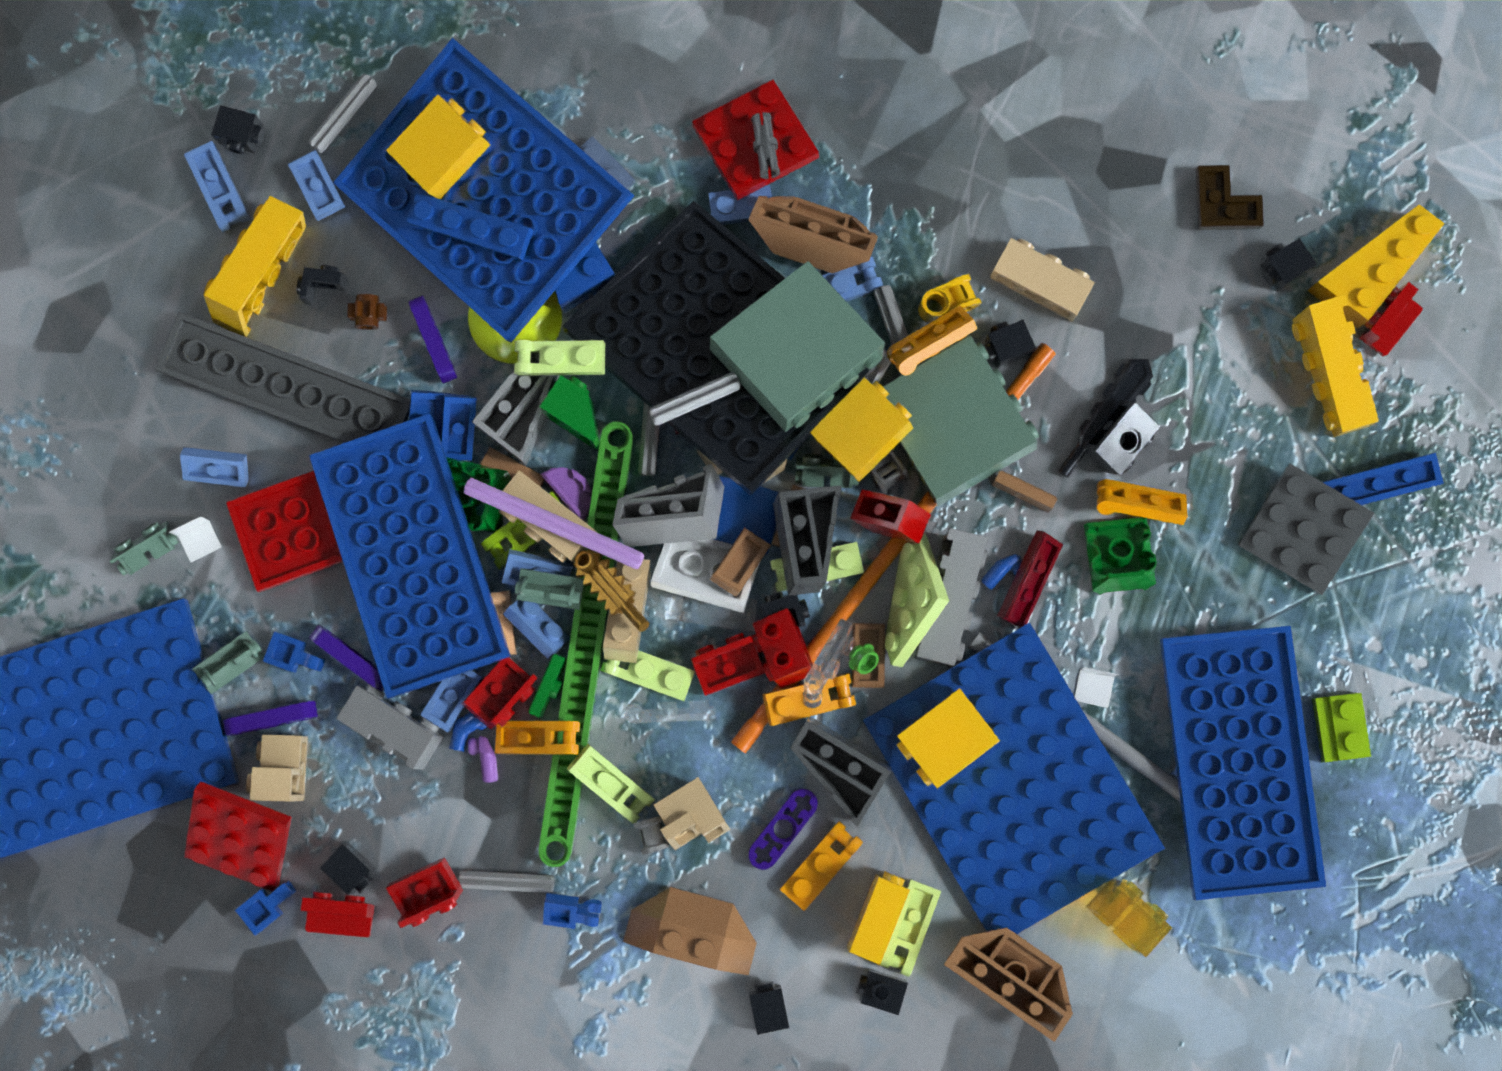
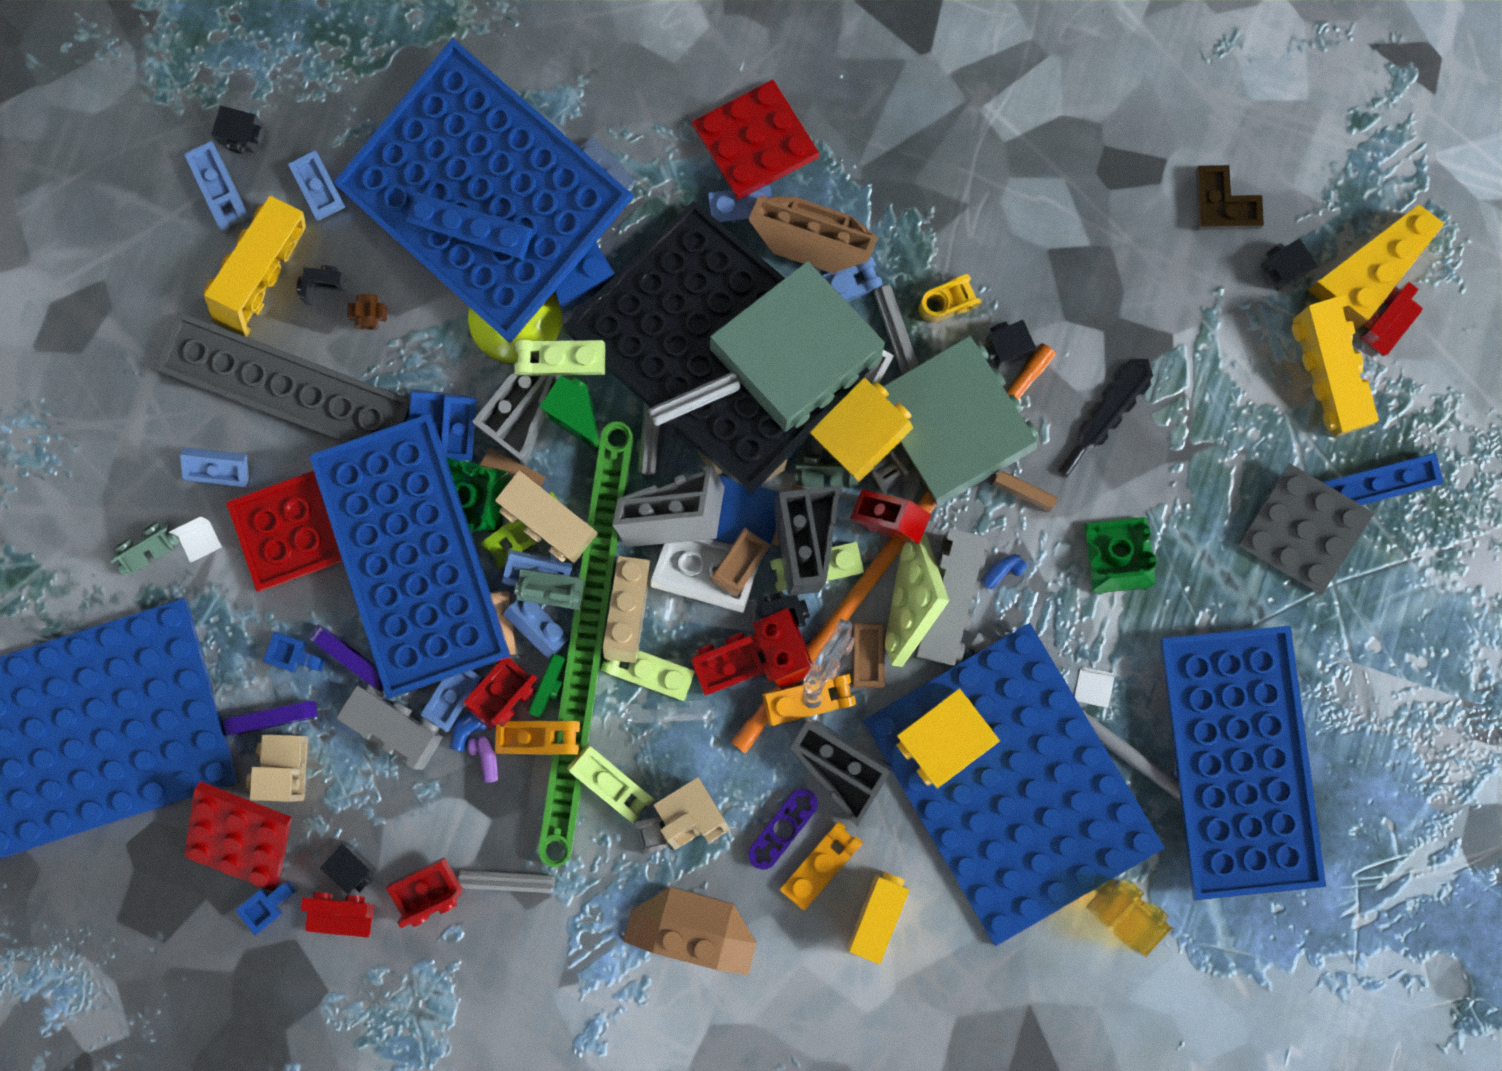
sand green hinge [192,631,264,694] -> none
light grey axle [308,74,377,153] -> none
yellow brick [386,94,491,199] -> none
dark purple beam [408,295,458,384] -> none
lavender axle [464,478,644,569] -> none
medium lavender tile [540,467,592,521] -> none
blue plate [543,893,602,929] -> none
pearl gold piece [573,549,649,632] -> none
black brick [749,981,789,1035] -> none
dark grey pin [751,112,780,179] -> none
bright green plate [848,644,879,674] -> none
black brick [856,968,908,1015] -> none
yellowish green plate [879,879,941,977] -> none
light orange plate [886,306,977,375] -> none
medium nougat wedge [944,927,1073,1042] -> none
tan brick [990,238,1095,322] -> none
dark red tile [997,530,1063,629] -> none
brick [1081,400,1160,476] -> none
light orange plate [1097,479,1188,525] -> none
lime plate [1312,693,1371,763] -> none

